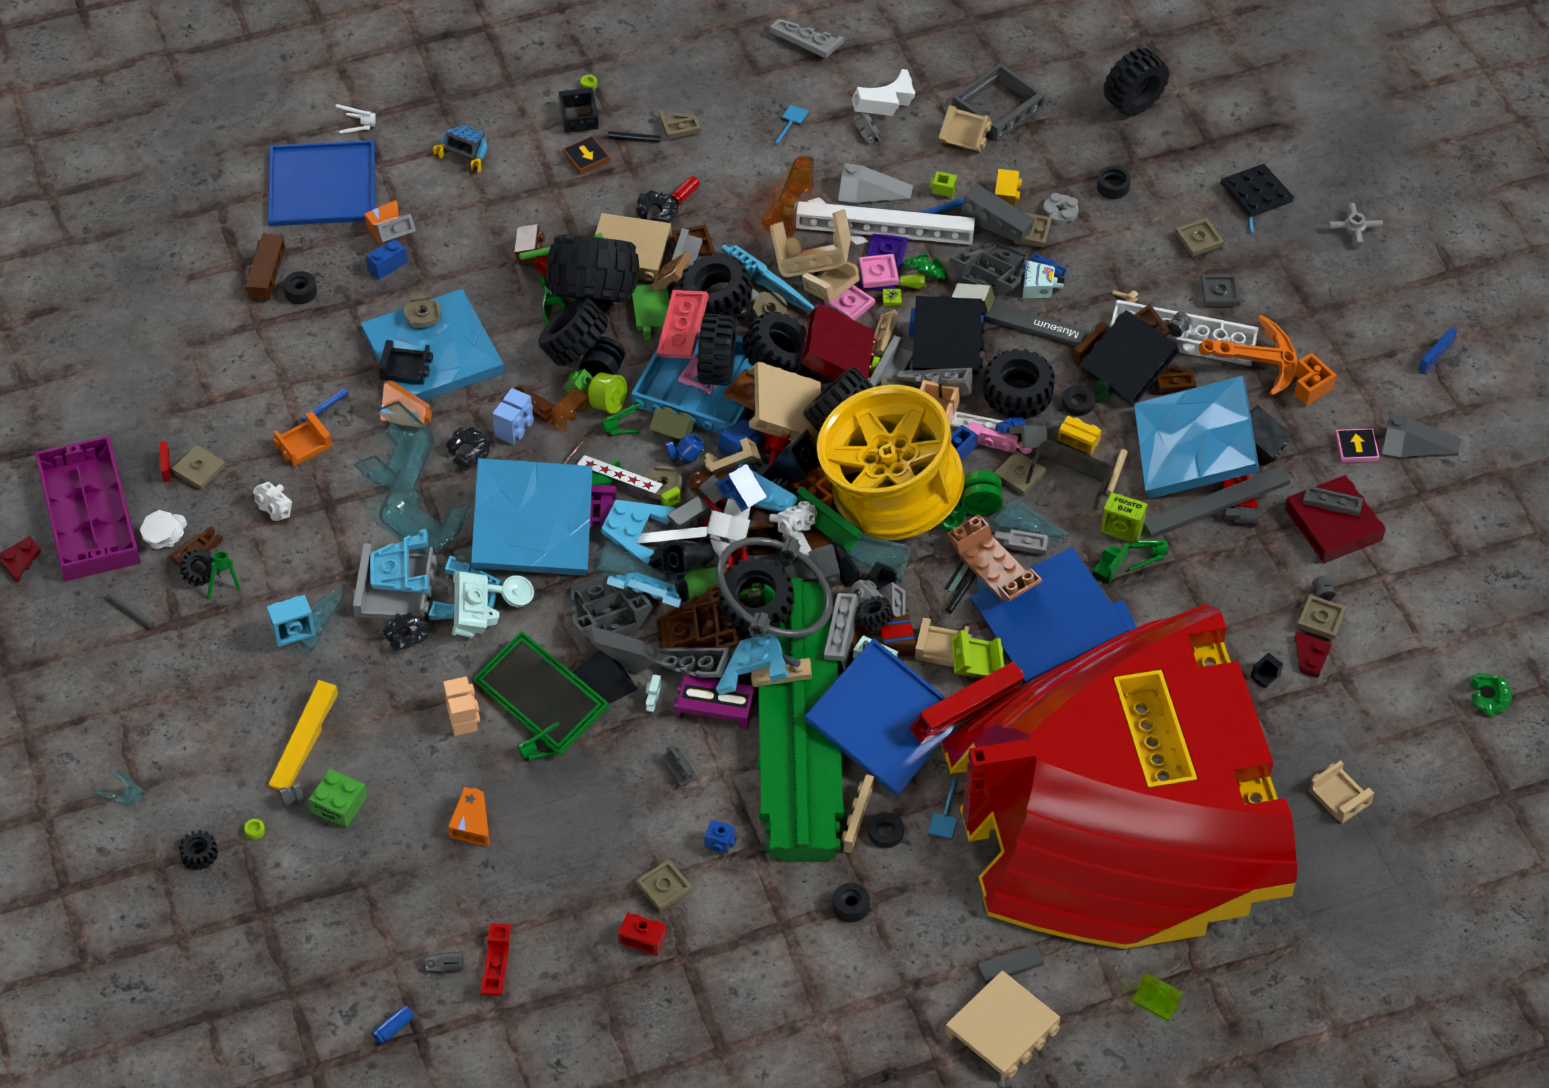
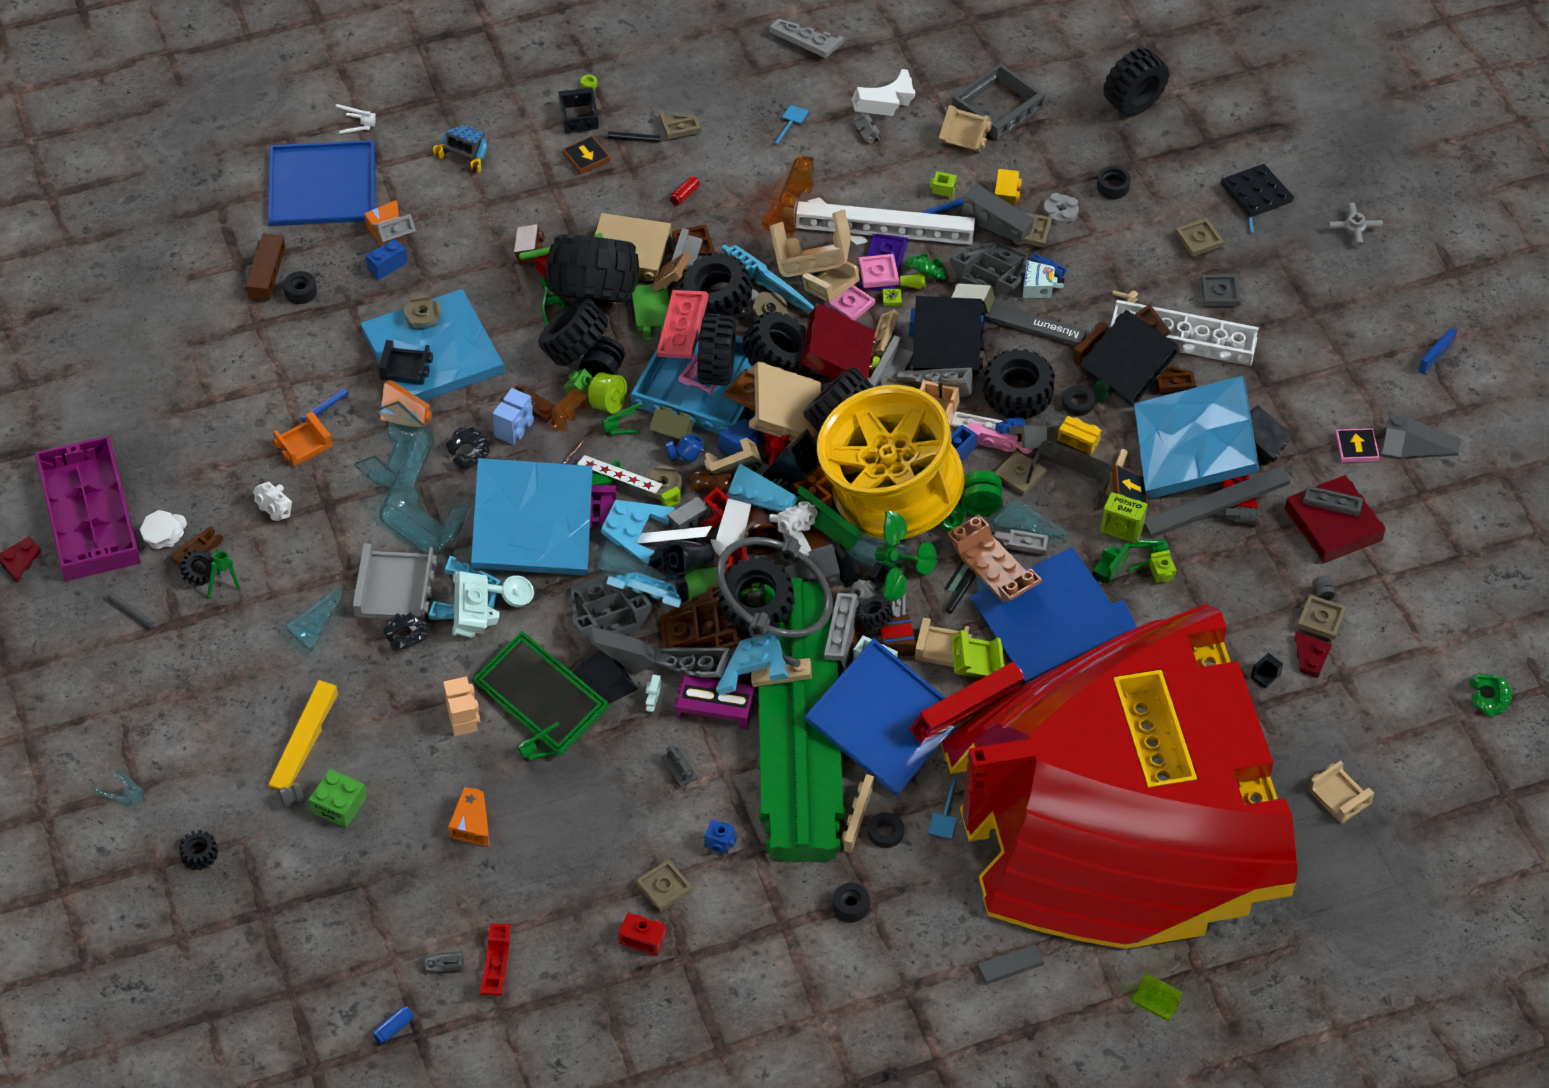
red tile [159,441,171,483] -> none
dark tan plate [172,445,226,490] -> none
lime tile [244,819,265,840] -> none
medium azure brick [267,595,316,647] -> none
medium azure wing [370,529,430,594] -> none
black piece [636,190,679,223] -> none
dark grey panel [698,474,723,504] -> none
white brick [706,511,750,543] -> none
brick [715,464,766,512] -> none
light grey wedge [838,163,913,205] -> none
tan panel [945,970,1060,1082] -> none
dark grey wheel [1167,312,1191,337] -> none
orange piece [1199,315,1297,396] -> none
orange brick [1294,353,1337,406] -> none
none -> green plant [875,511,937,601]
none -> black tile [1112,464,1148,508]
none -> lime brick [1149,550,1176,583]

